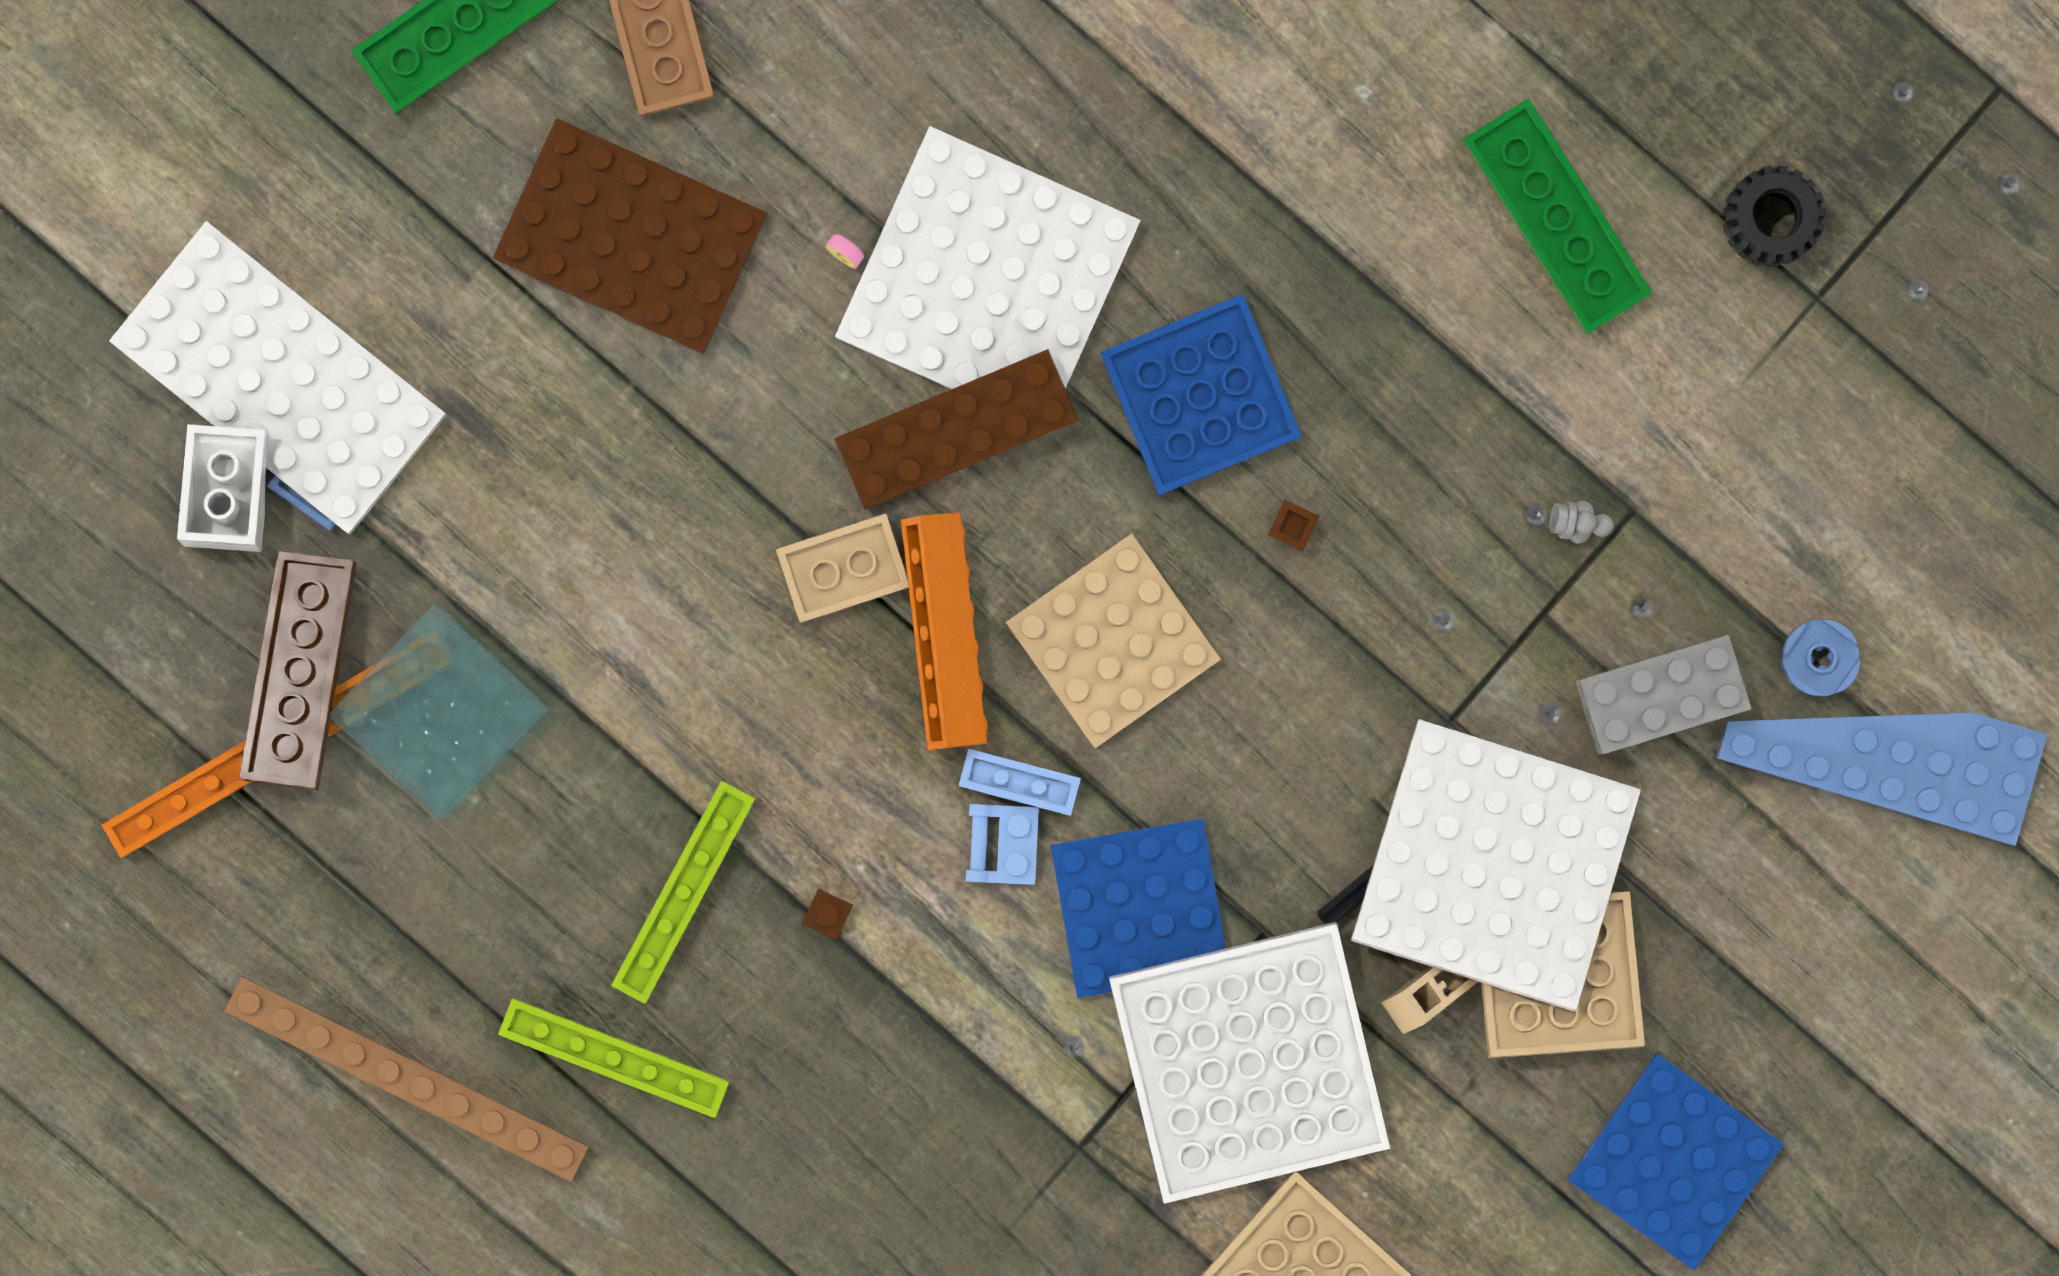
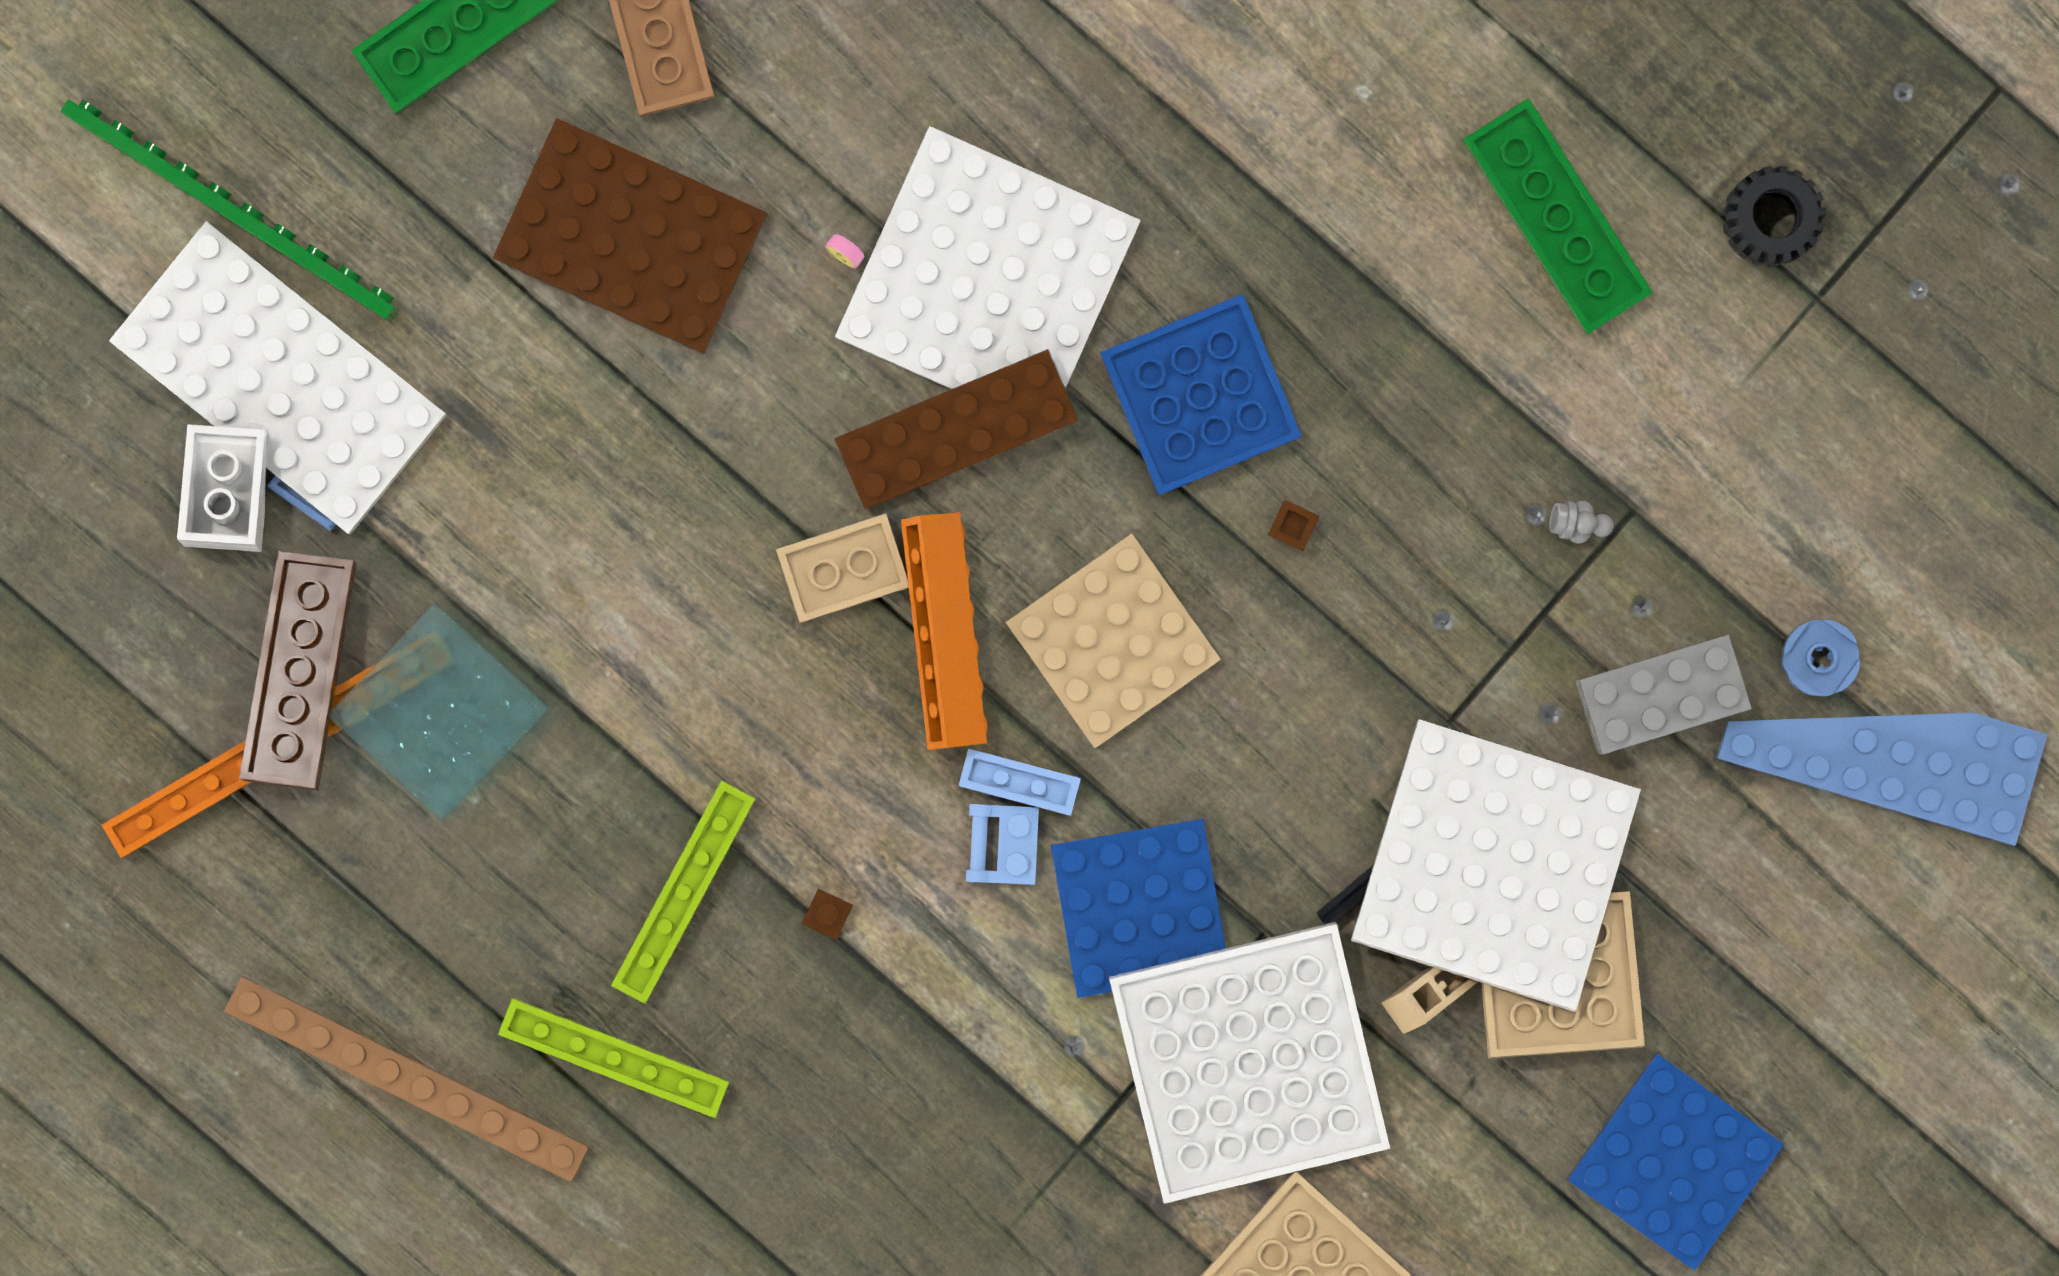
none -> green plate [60,99,399,323]

